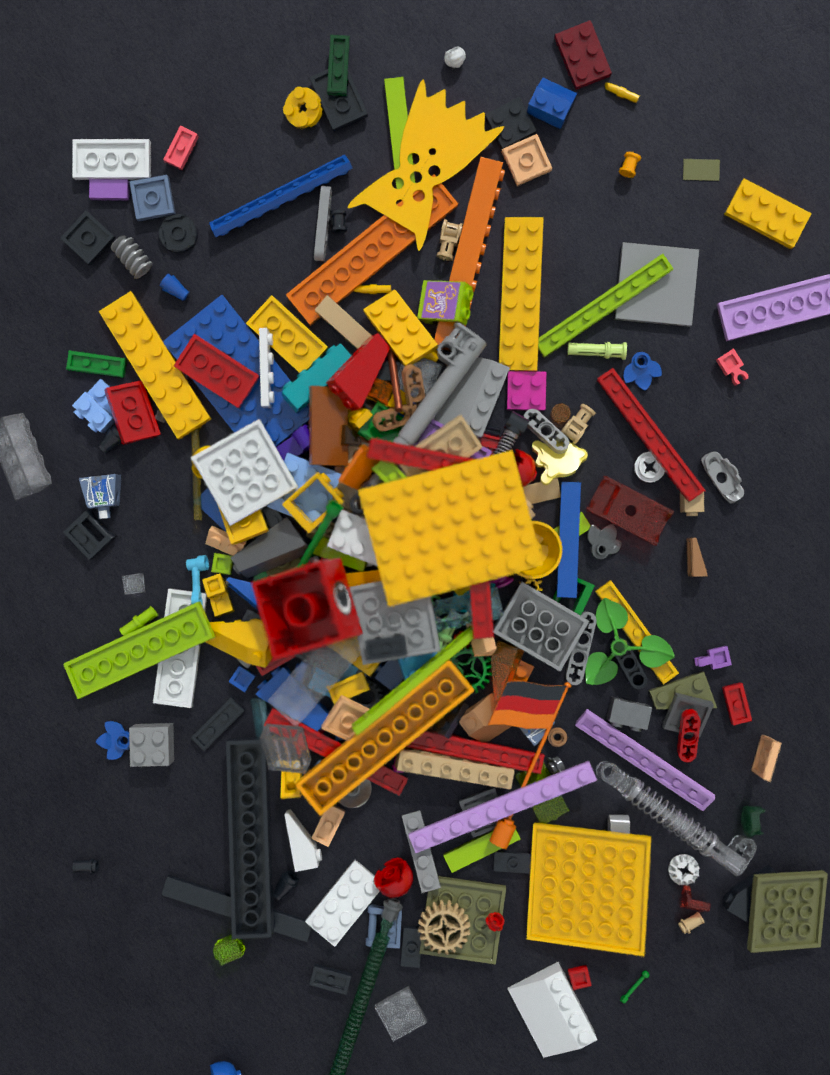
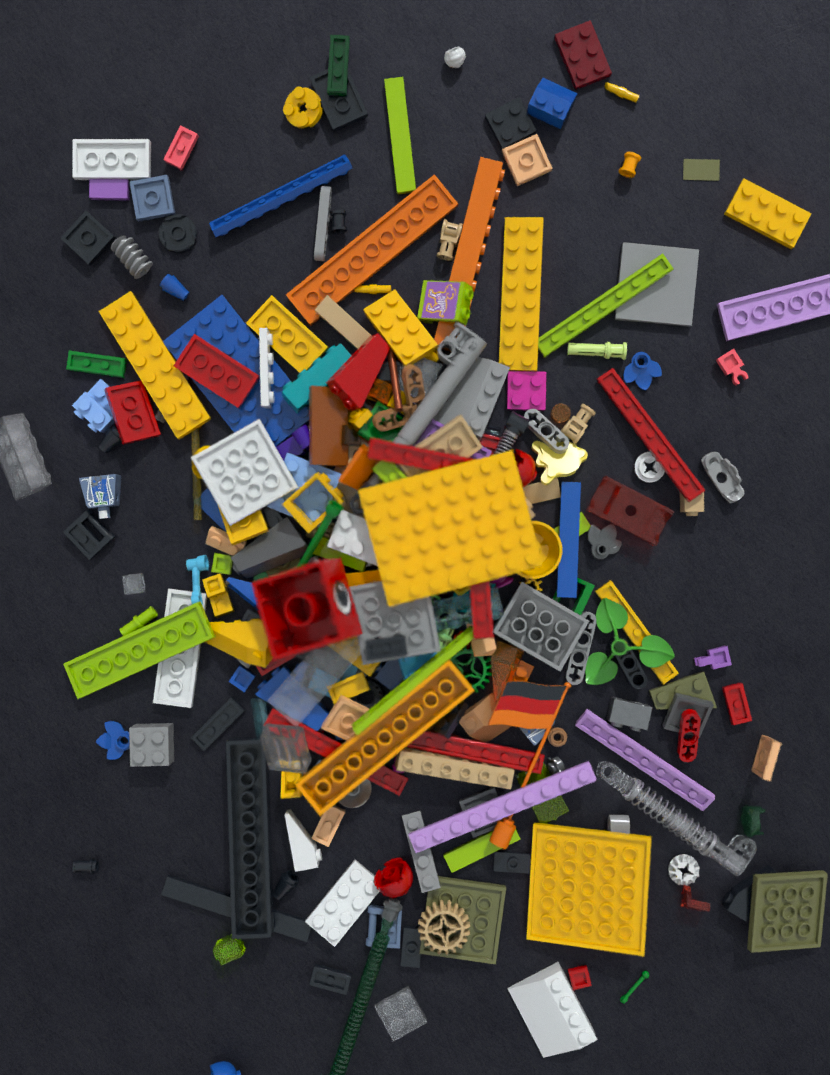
yellow piece [347,80,504,251] -> none
red plate [486,912,504,932] -> none
tan pin [678,912,705,934] -> none
medium nougat slope [687,538,707,577] -> none

